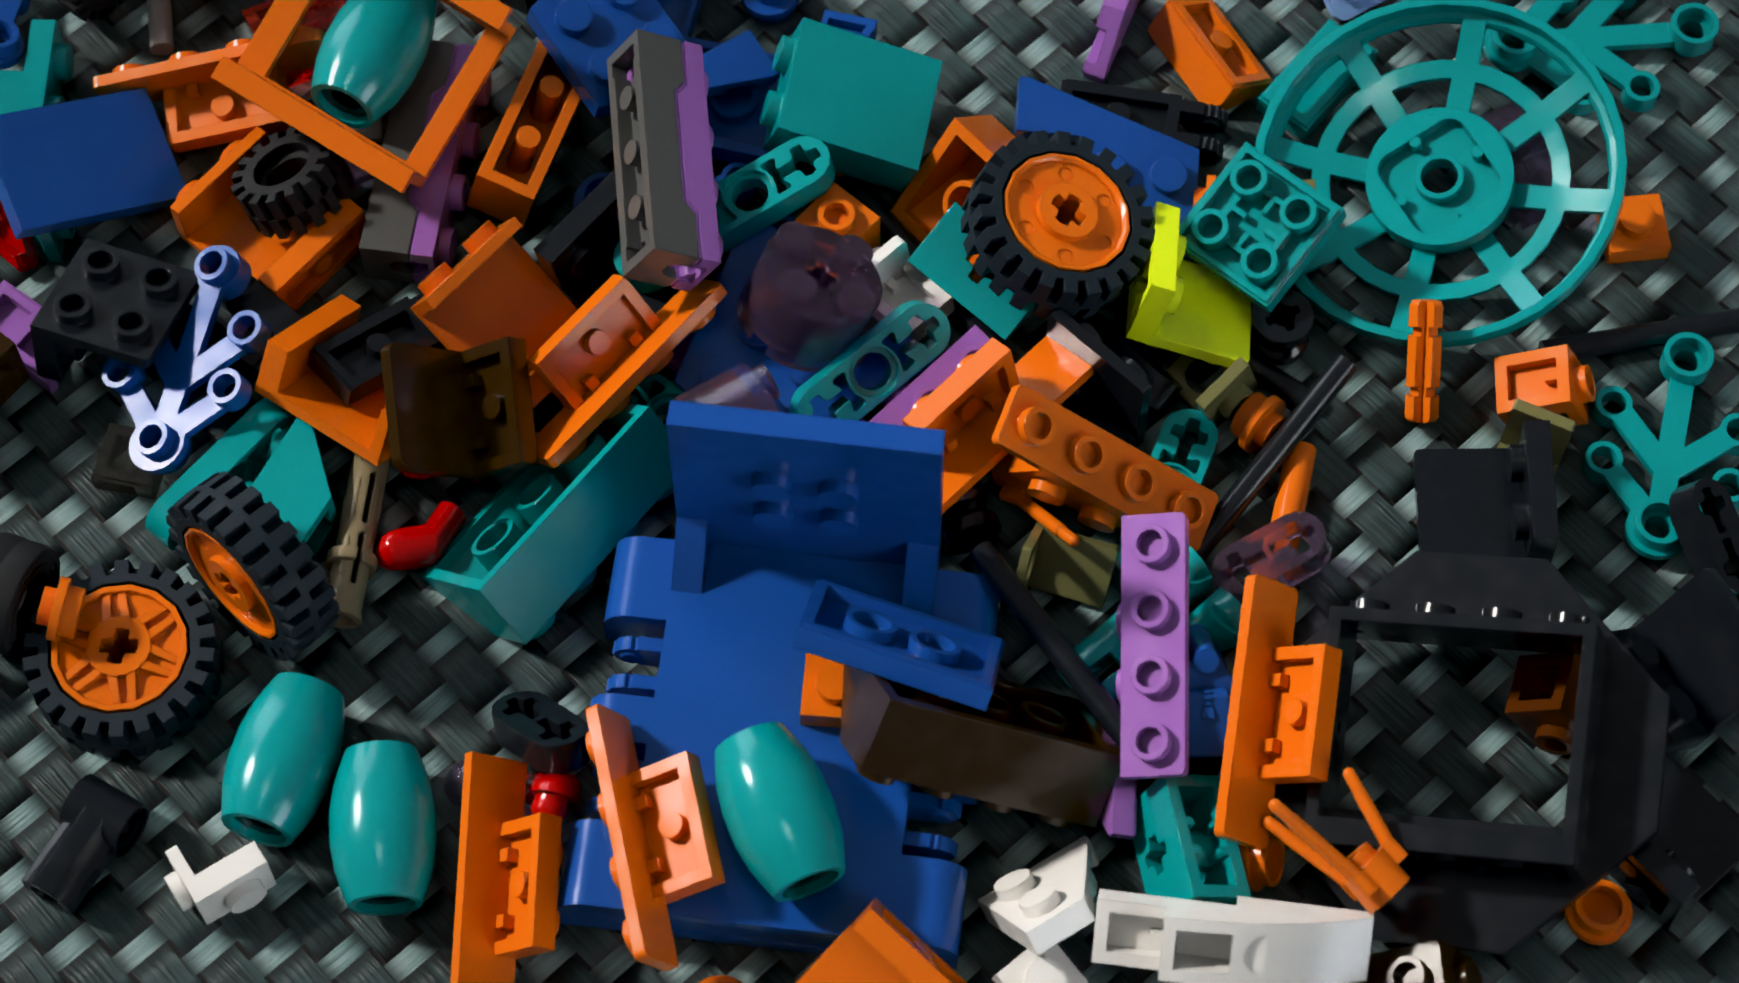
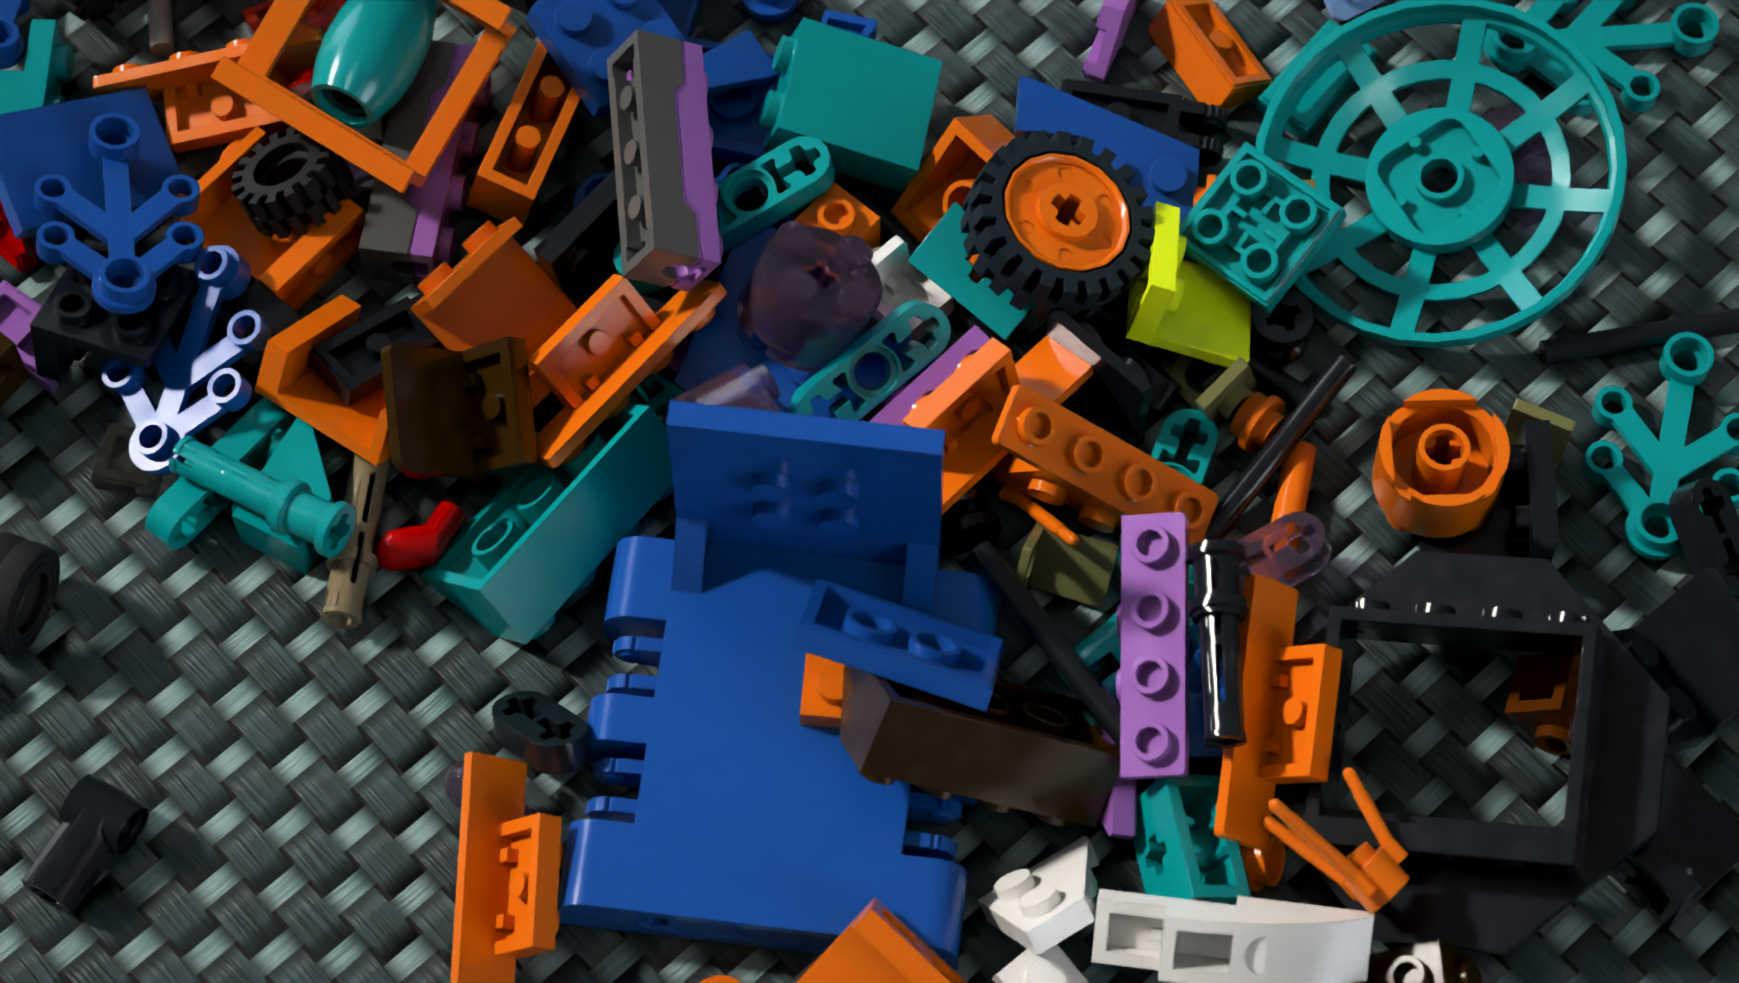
wheel [22,559,224,758] -> none
orange plate [36,576,86,642] -> none
white bracket [163,841,277,925] -> none
black wheel [166,471,339,661] -> none
teal piece [221,672,345,847] -> none
teal piece [329,740,437,916] -> none
red arm [525,772,581,820] -> none
orange bracket [585,704,725,972] -> none
teal piece [714,722,846,902] -> none
orange axle [1404,299,1444,423] -> none
orange bracket [1494,344,1596,426] -> none
orange plate [1564,879,1633,945] -> none
orange plate [1596,193,1672,264] -> none
none -> blue plant [33,113,204,314]
none -> teal pin [169,435,357,558]
none -> black pin [1185,539,1249,749]
none -> orange brick [1372,389,1510,538]

